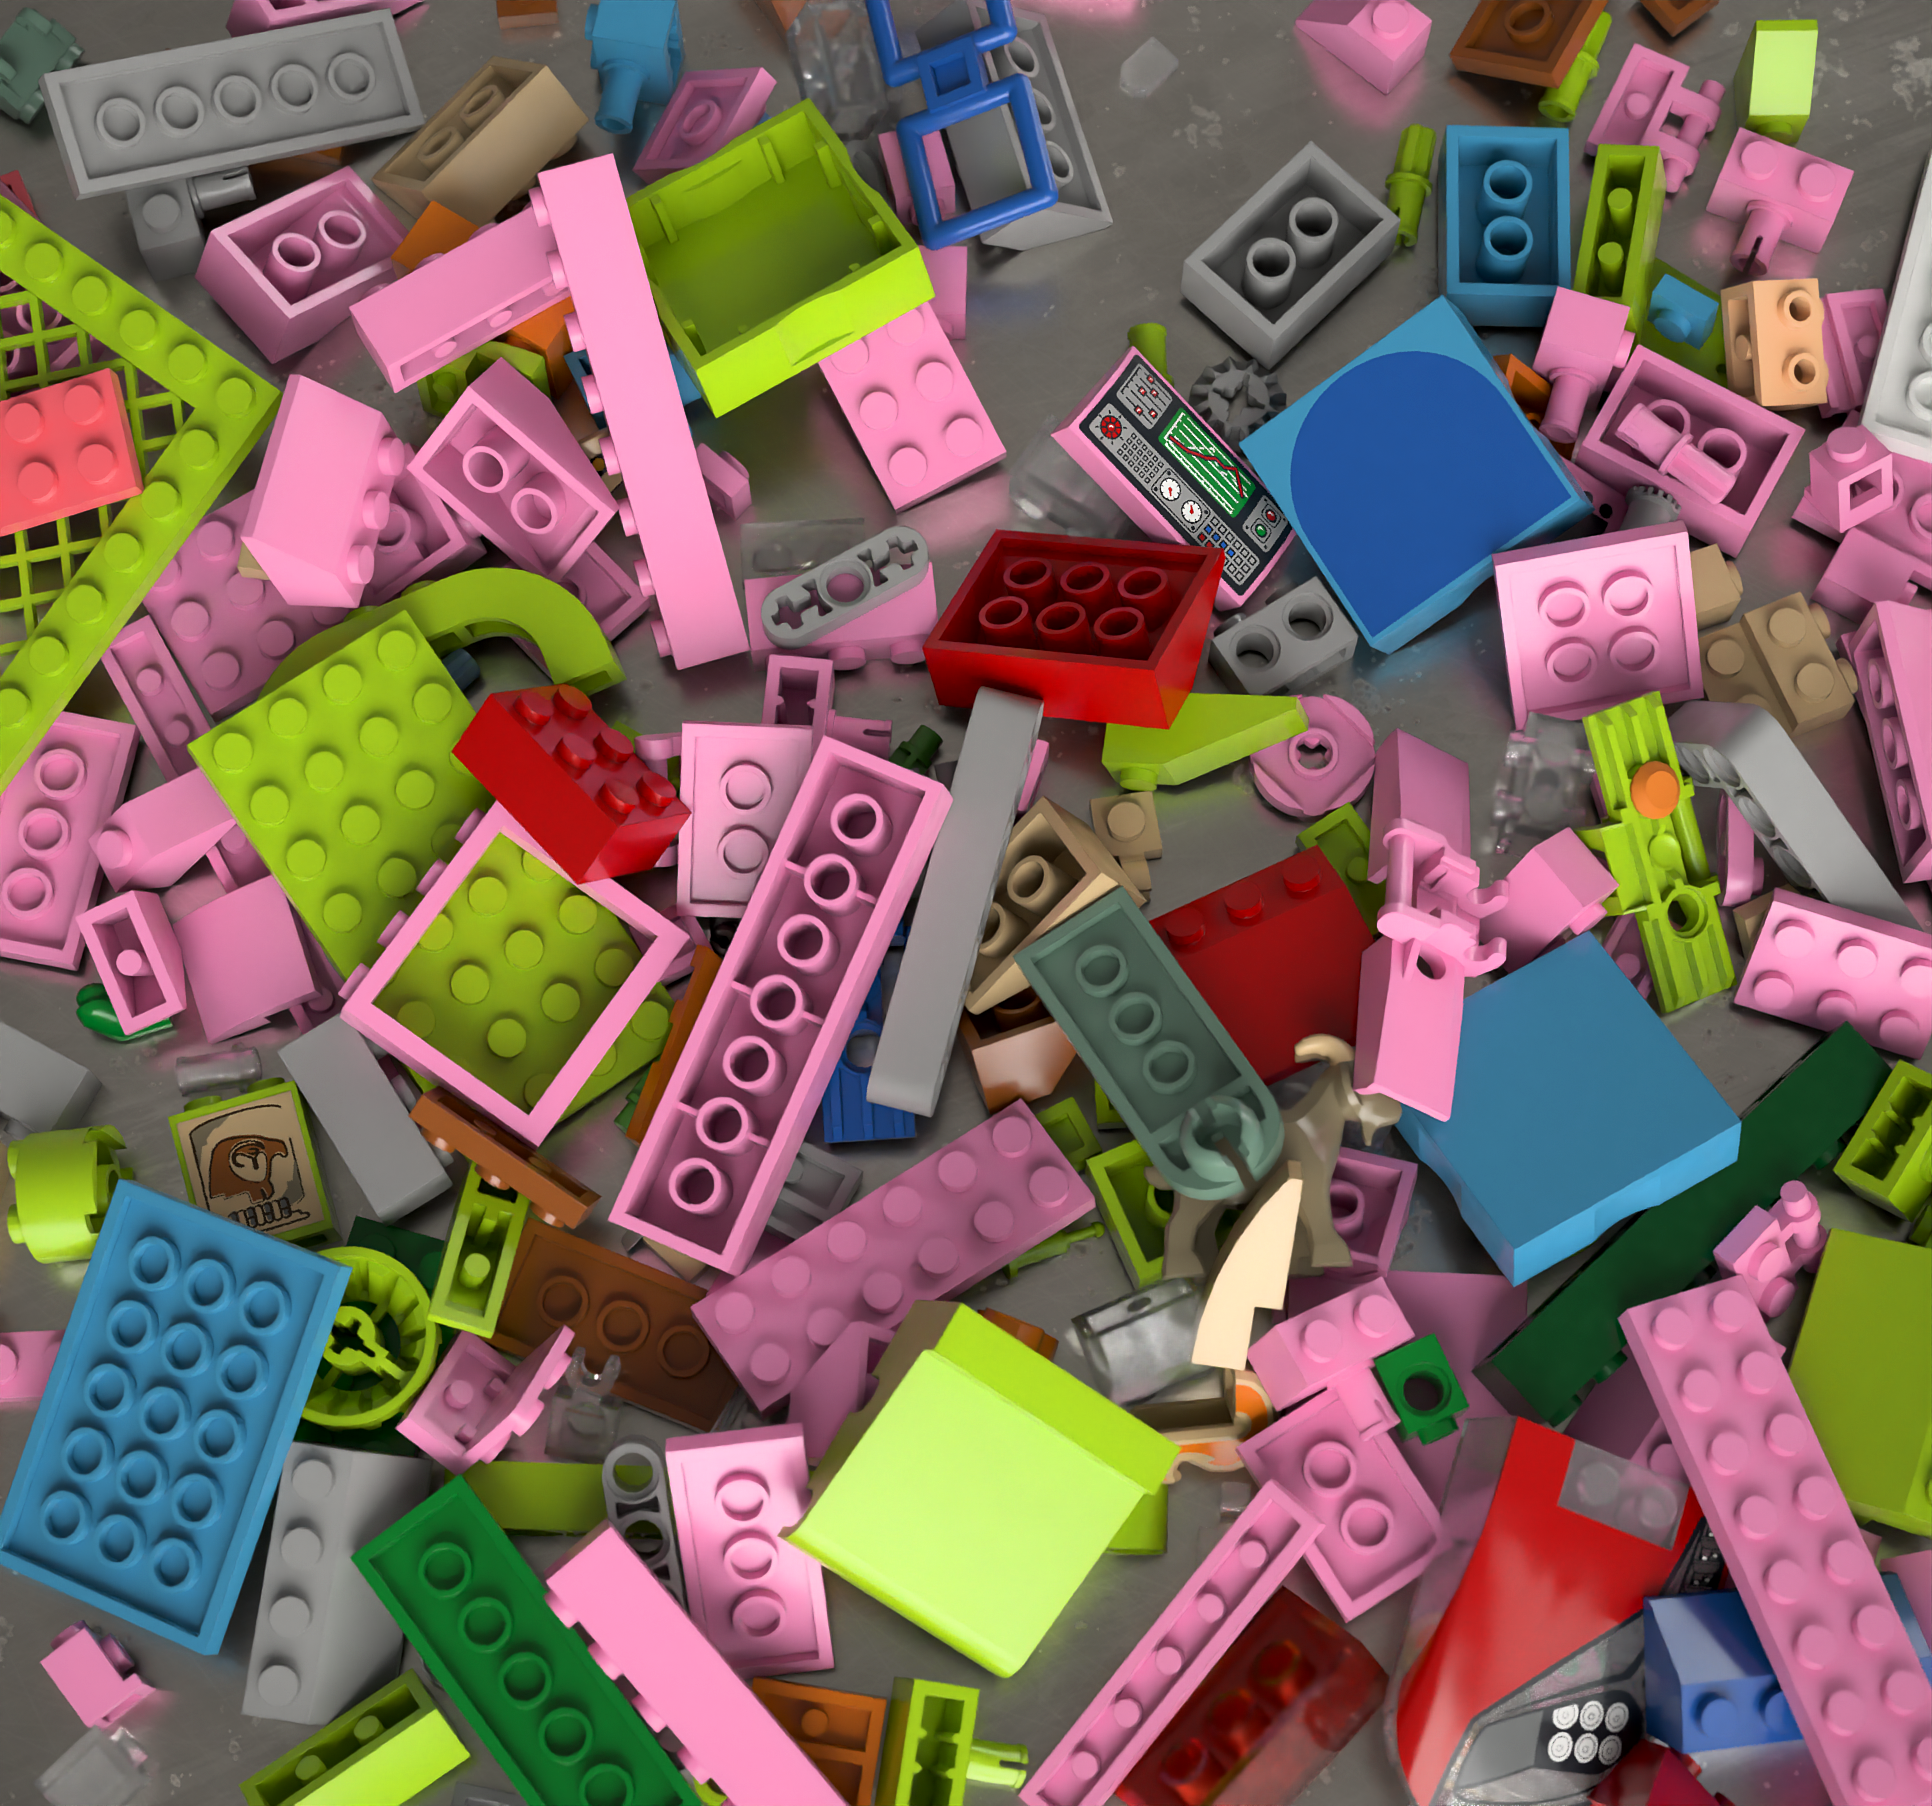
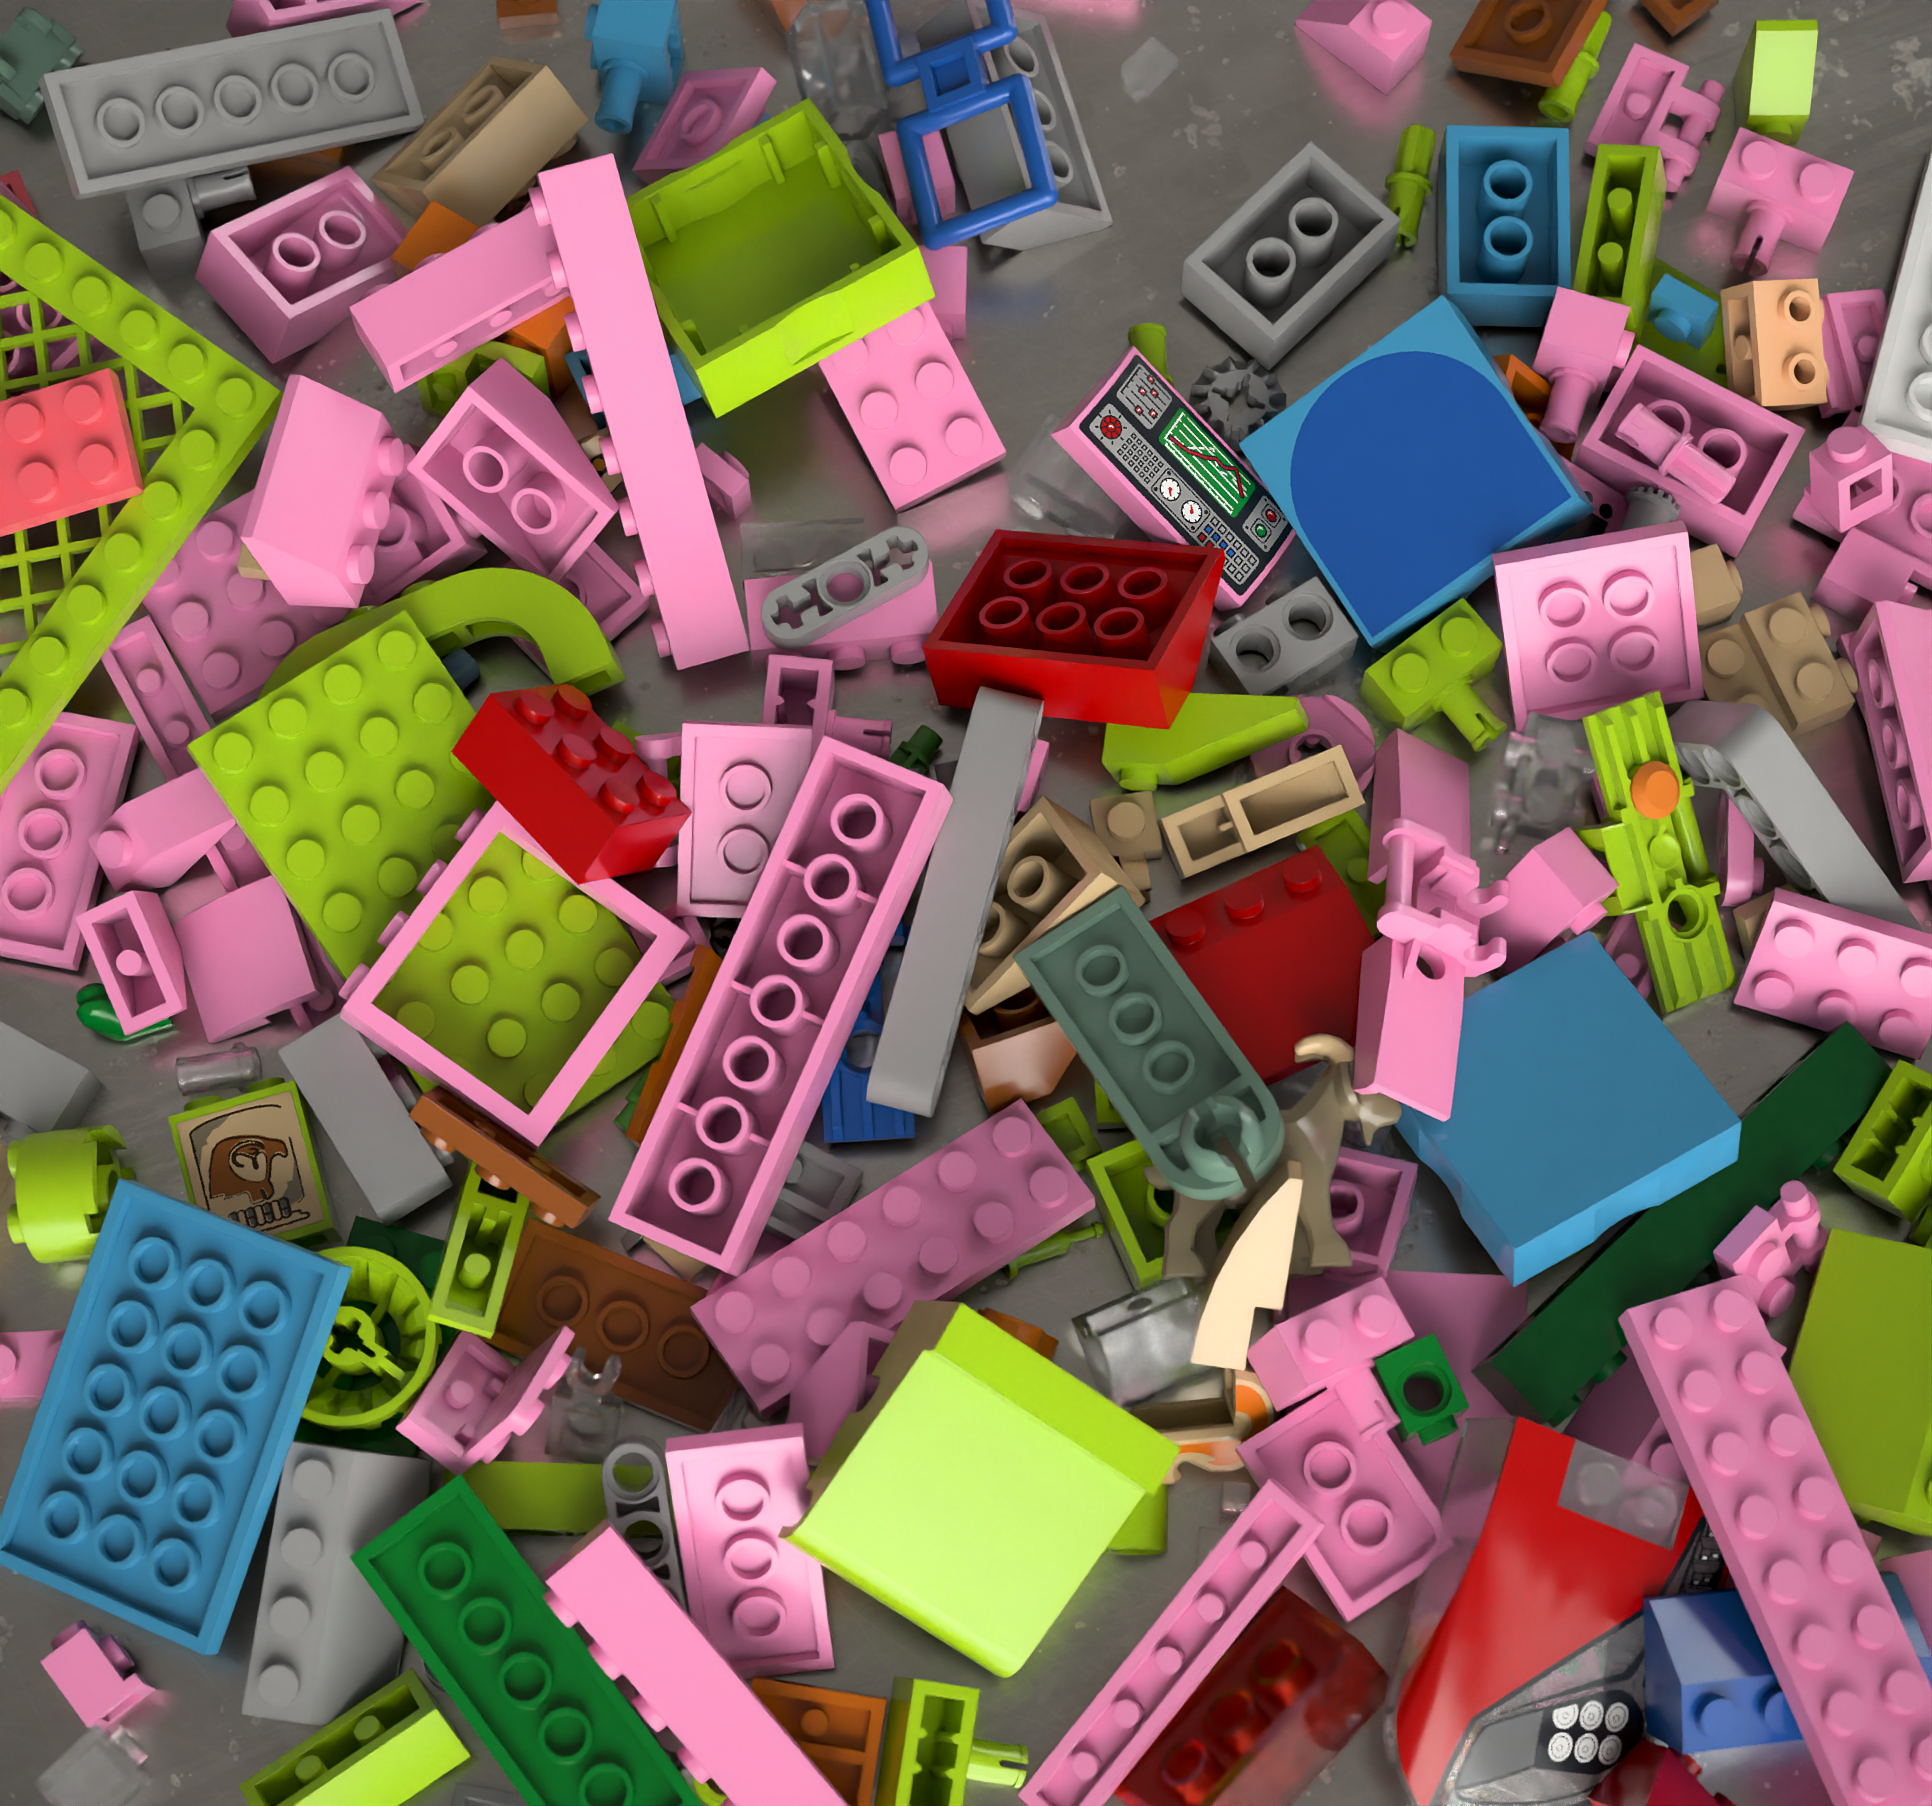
none -> tan slope [1158,745,1366,880]
none -> lime brick [1358,597,1507,752]

